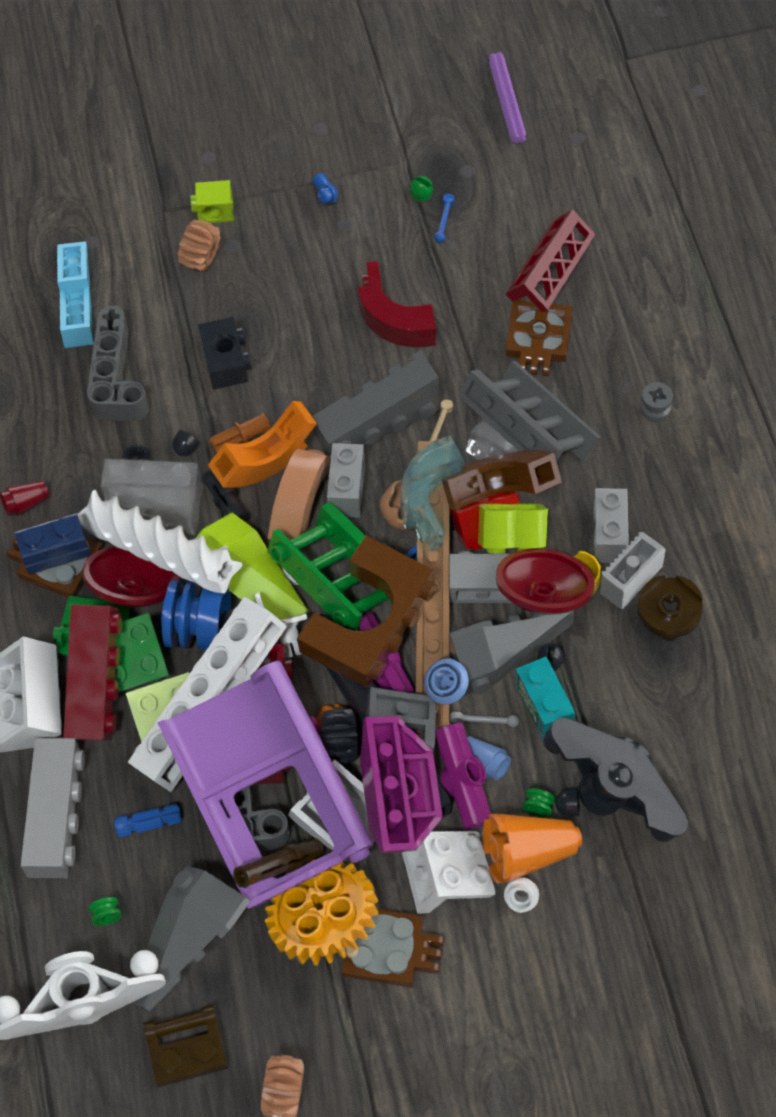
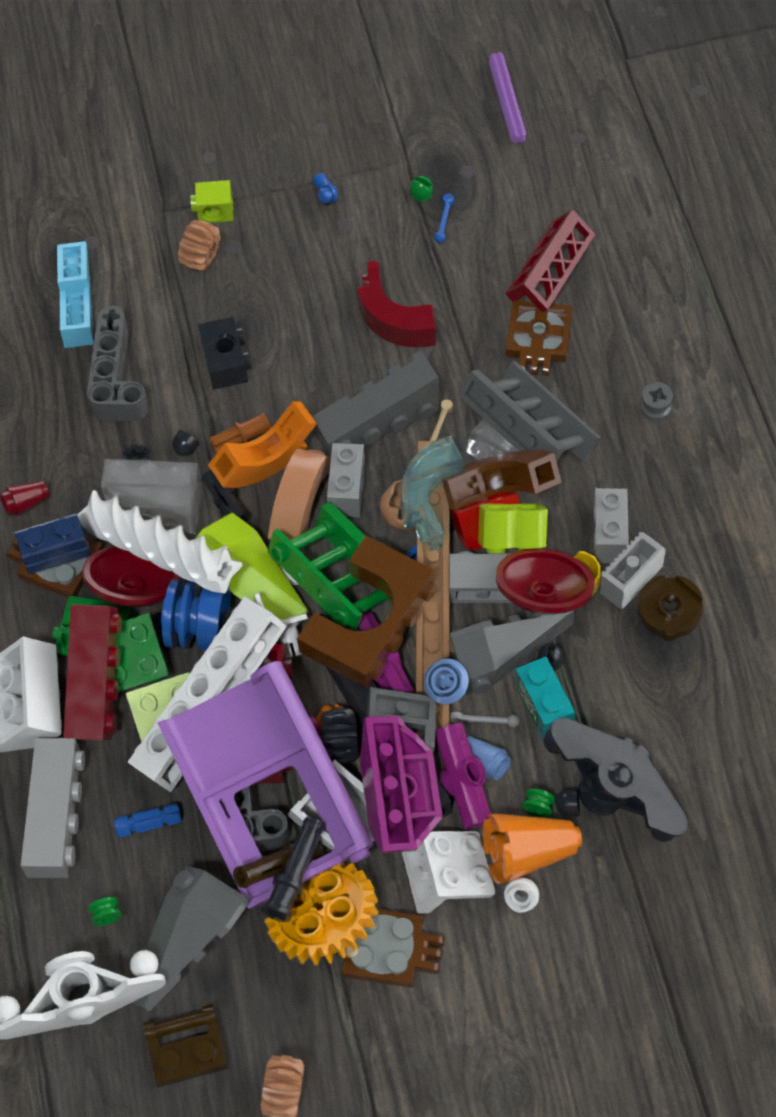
none -> black pin [261,817,325,923]

